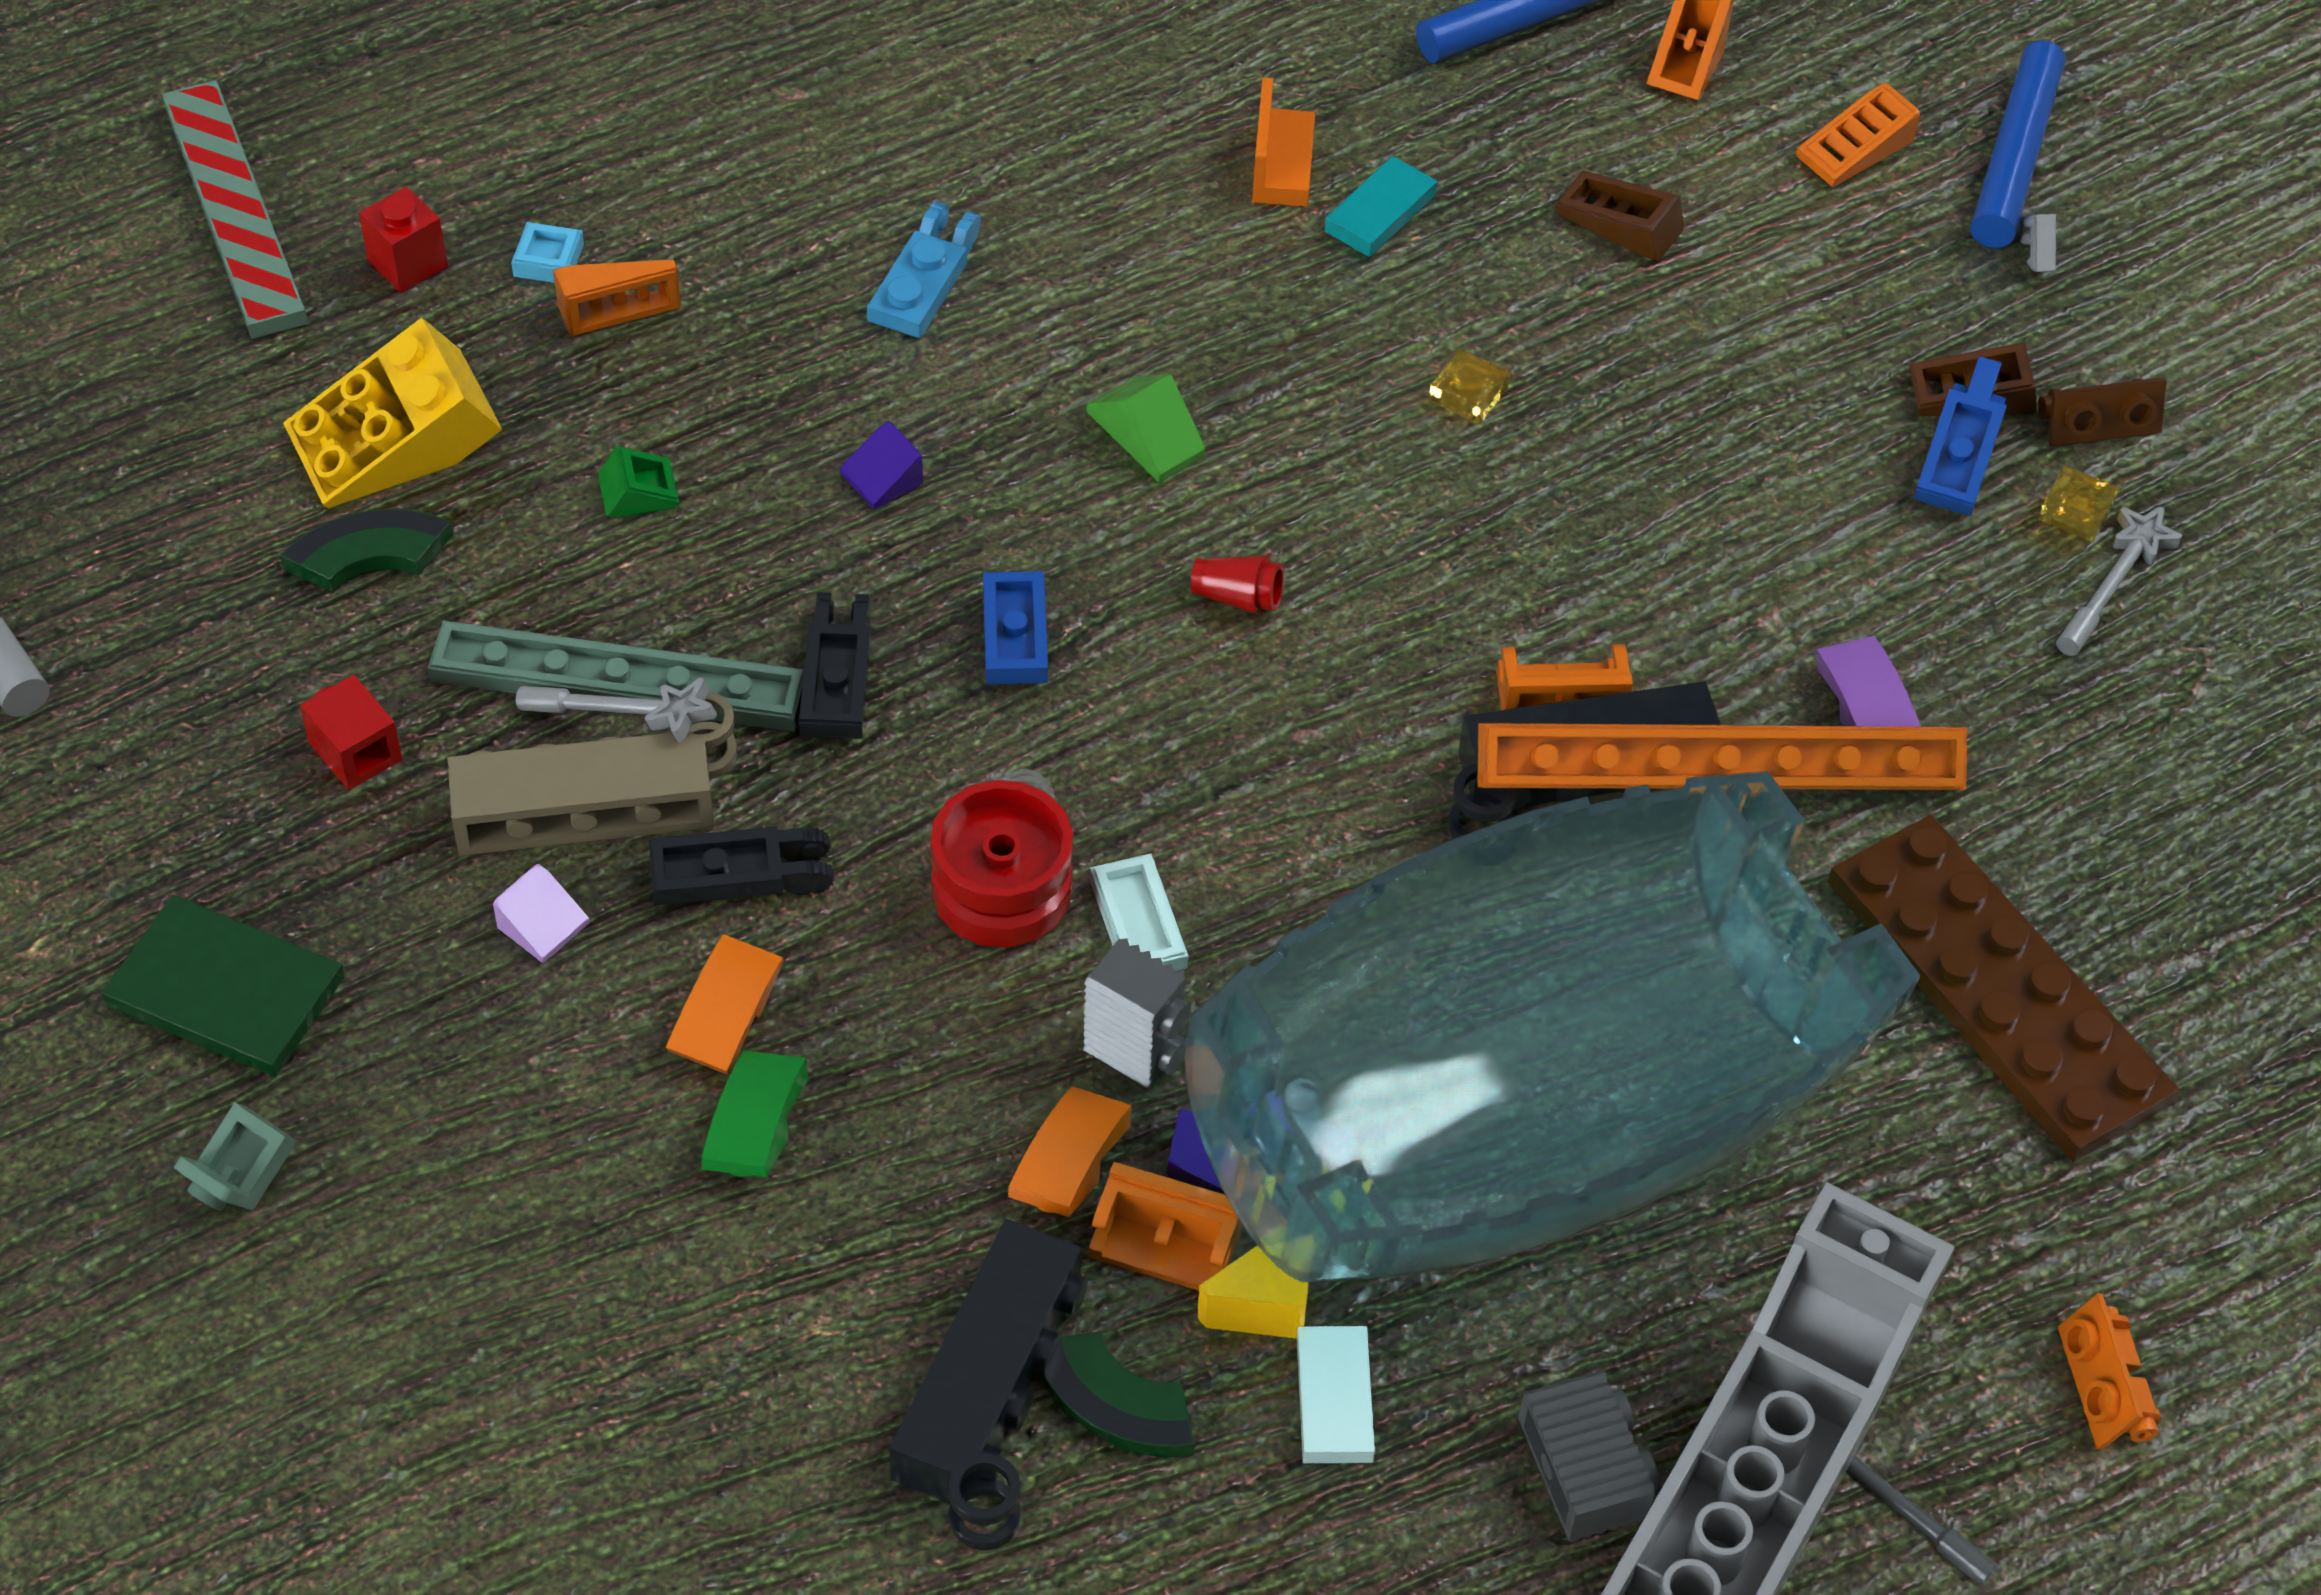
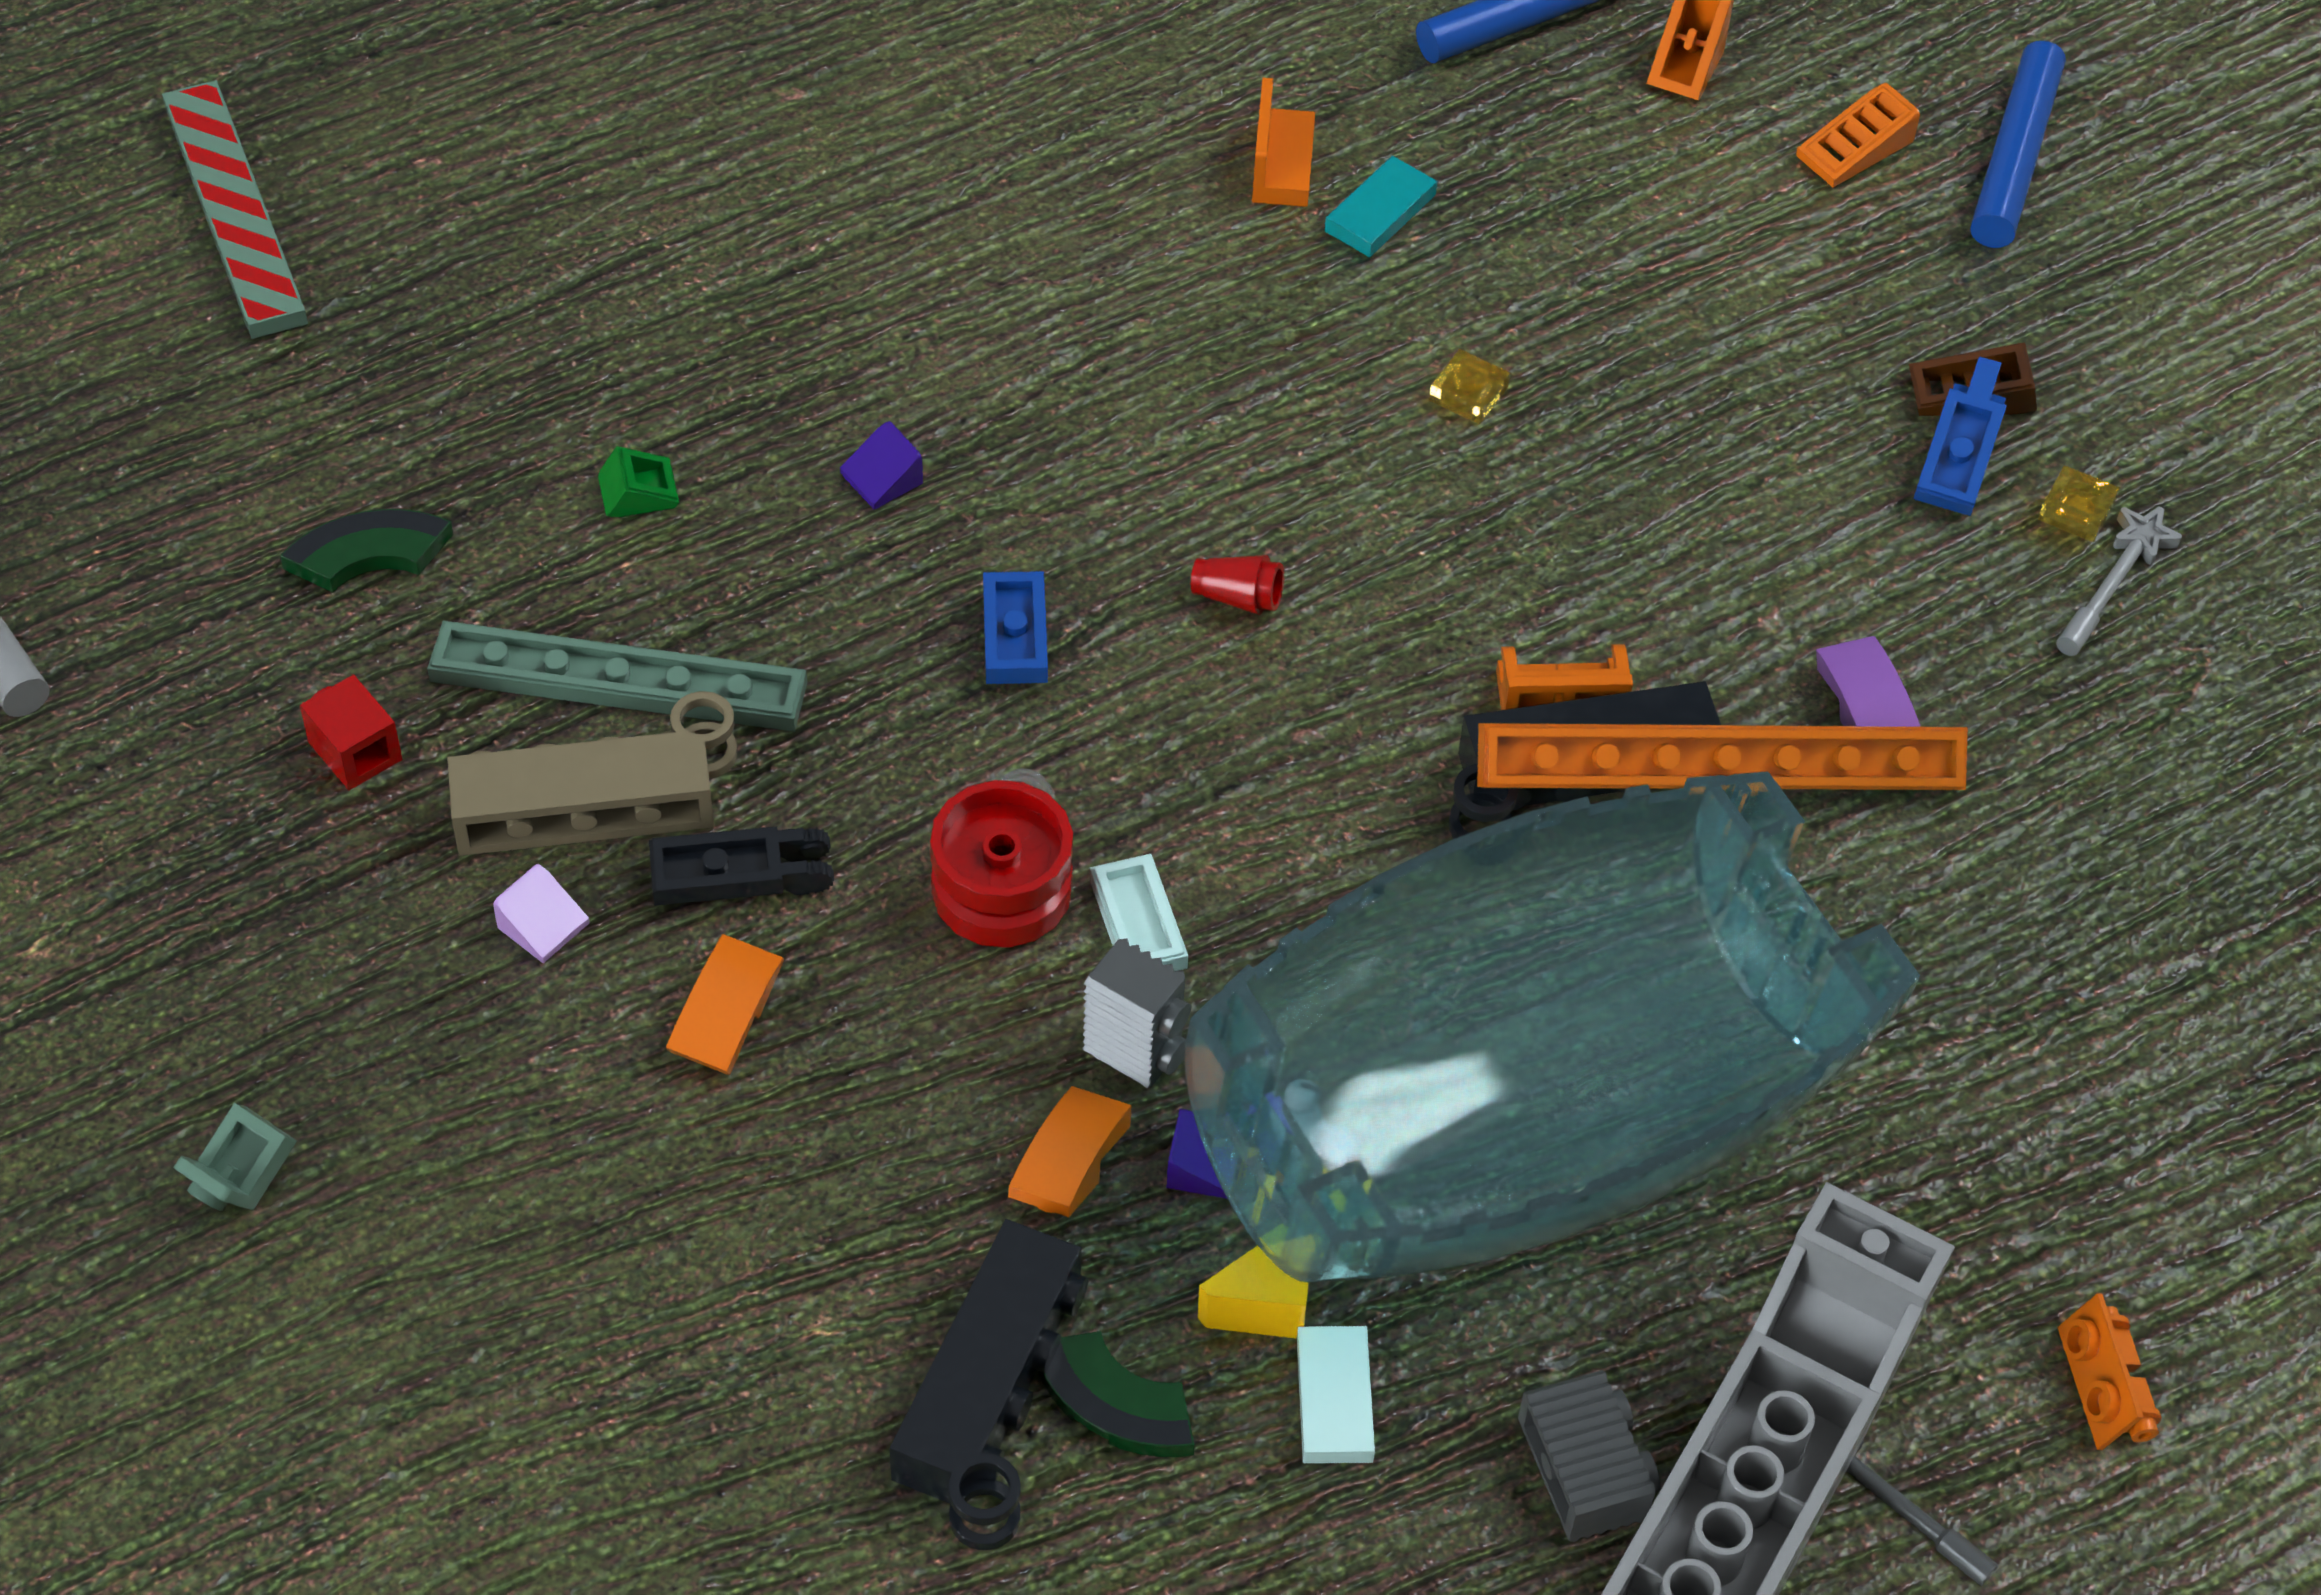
dark green tile [101,895,345,1077] -> none
yellow slope [283,317,503,509] -> none
red brick [359,186,448,293] -> none
medium azure tile [511,222,584,283] -> none
light grey piece [516,678,717,742] -> none
orange slope [553,259,681,337] -> none
green slope [701,1050,808,1178] -> none
black hinge [799,592,872,739] -> none
dark azure hinge [867,201,982,338] -> none
bright green slope [1087,373,1206,483] -> none
orange hinge [1088,1162,1244,1291] -> none
reddish brown slope [1555,171,1684,261] -> none
reddish brown plate [1828,814,2180,1163] -> none
light grey tile [2019,214,2056,272] -> none
reddish brown hinge [2038,377,2167,446] -> none

